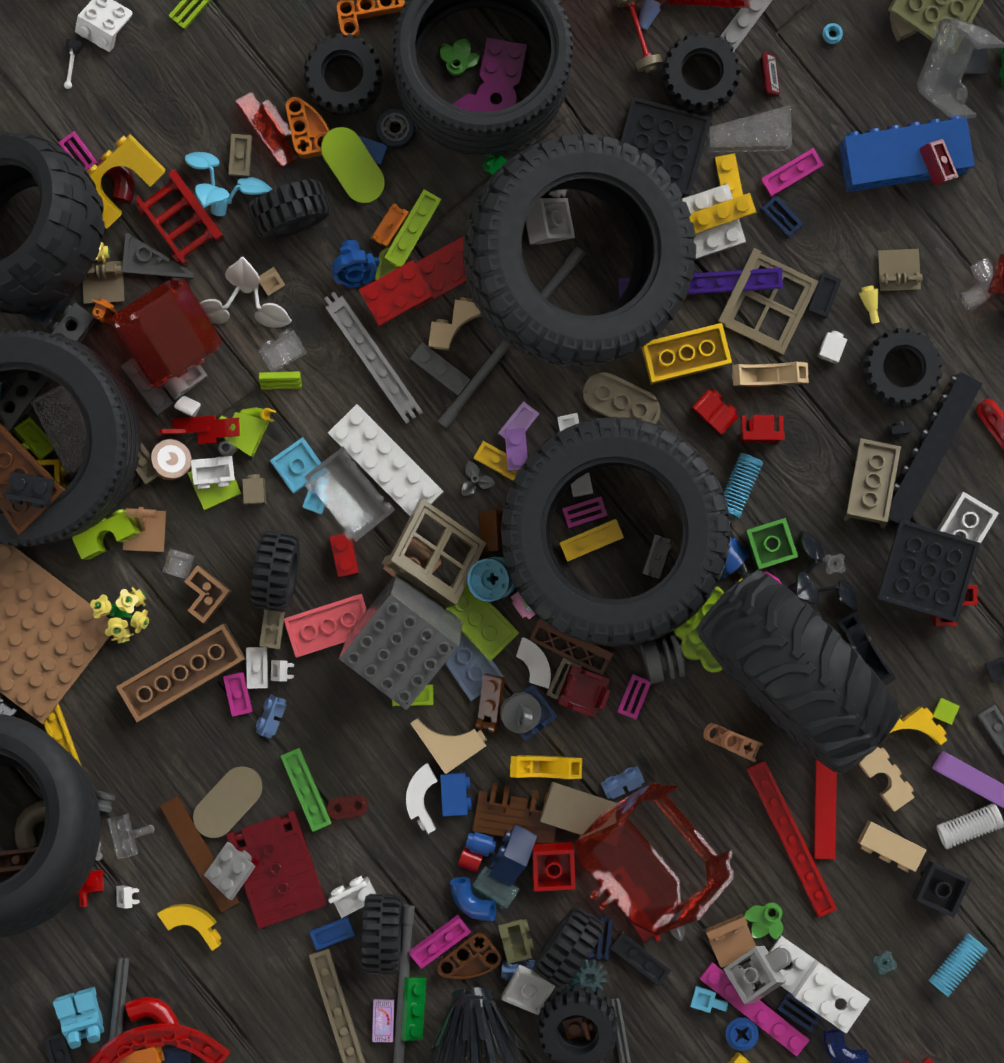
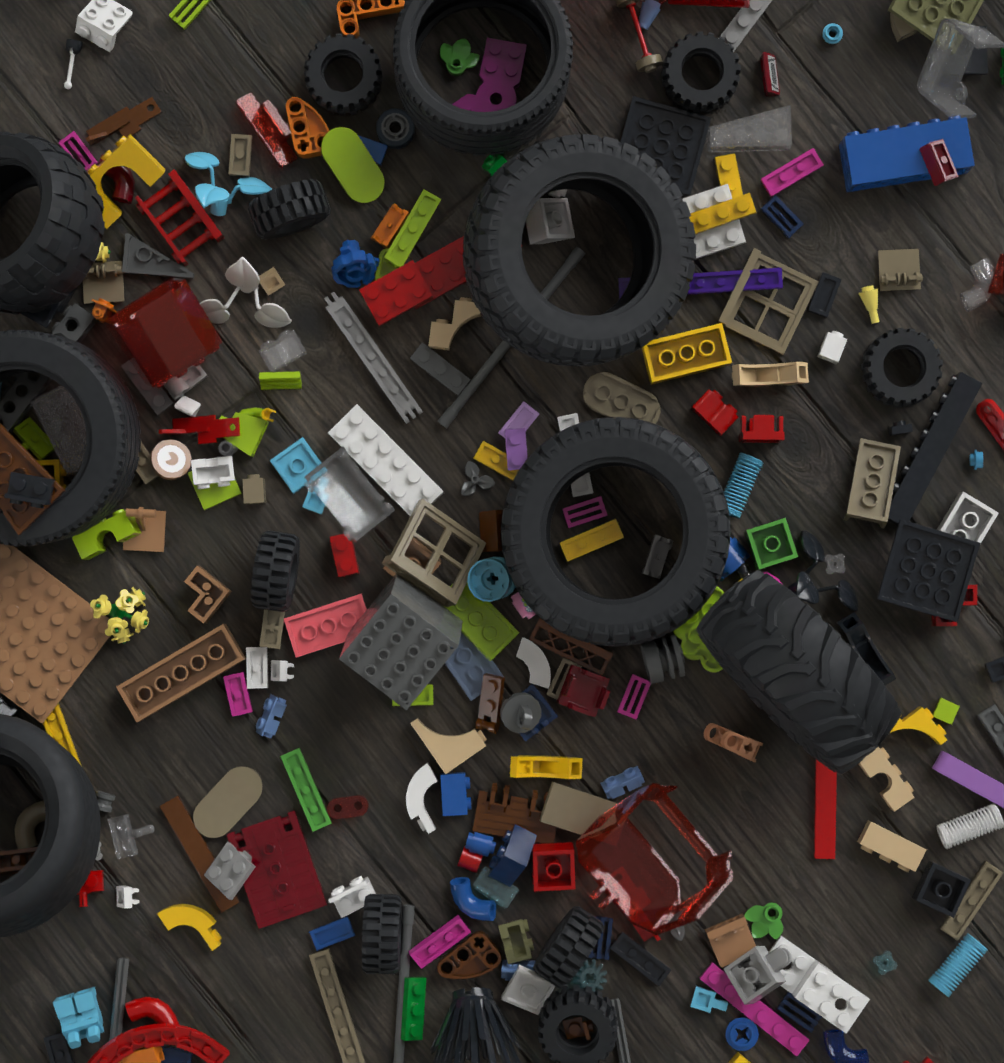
clear piece [162,548,195,579] -> none
lavender tile [372,999,394,1042] -> none
red tile [746,760,837,918] -> none
none -> reddish brown piece [85,97,161,146]
none -> dark tan tile [939,861,1003,941]
none -> dark azure plate [969,450,983,470]

